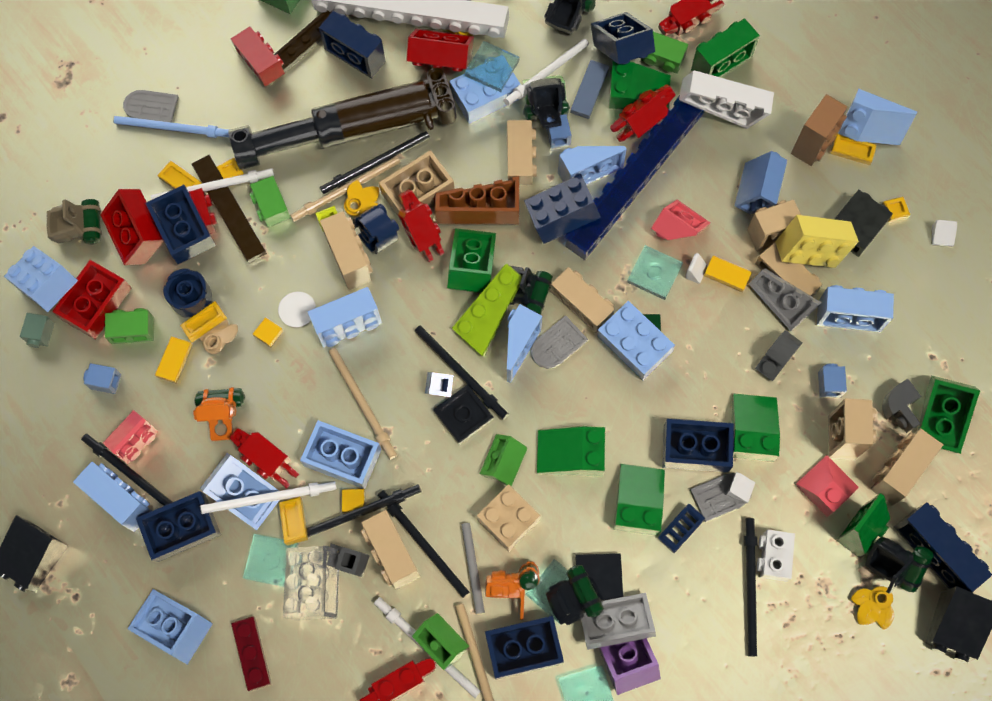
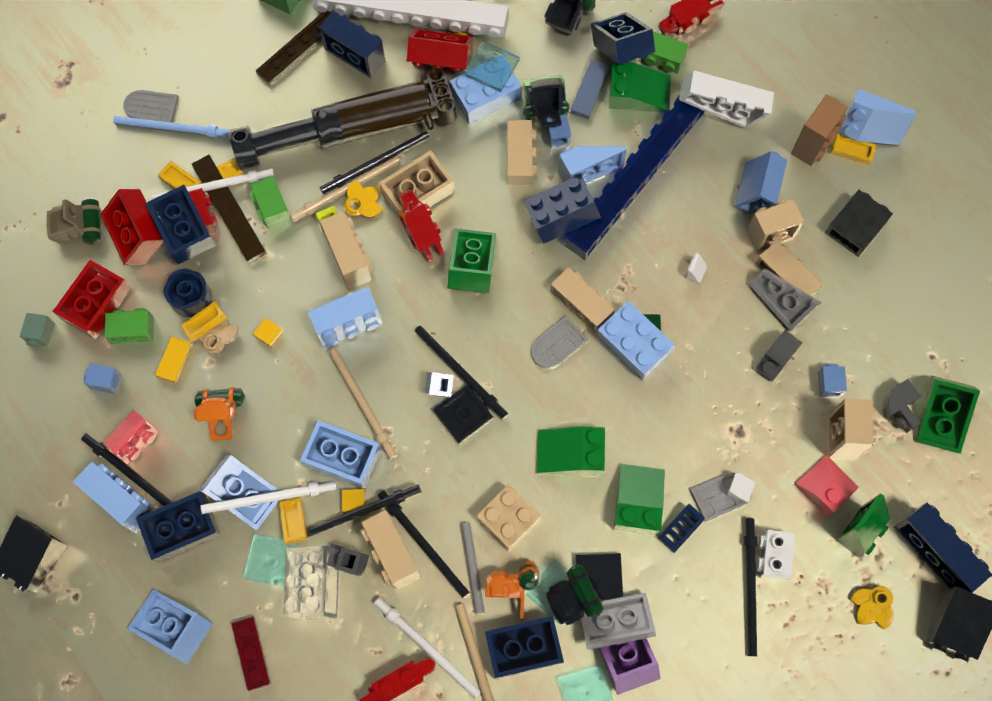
light blue brick [4,246,78,312] -> none
brick [230,26,285,86] -> none
red hinge [230,428,299,489] -> none
white sticker [278,292,316,327] -> none
dark blue brick [353,204,399,254] -> none
bright green brick [412,613,469,670] -> none
dark orange wedge [435,176,519,225] -> none
lime wing [452,263,522,357] -> none
bright green panel [480,434,527,486] -> none
piece [502,266,553,315] -> none
white bar [504,39,589,106] -> none
light blue slope [507,304,542,383] -> none
red hinge [610,84,676,142] -> none
clear light blue tile [627,245,683,300] -> none
coral slope [651,200,711,240] -> none
dark blue brick [662,419,734,473] -> none
green brick [691,18,760,77] -> none
yellow tile [704,256,752,292] -> none
green slope [732,394,780,462] -> none
light yellow brick [775,215,859,268] -> none
light blue brick [817,285,894,332] -> none
black piece [865,536,934,594] -> none
tan brick [871,428,943,506] -> none
yellow tile [882,197,910,222] -> none
white slope [932,220,957,247] -> none

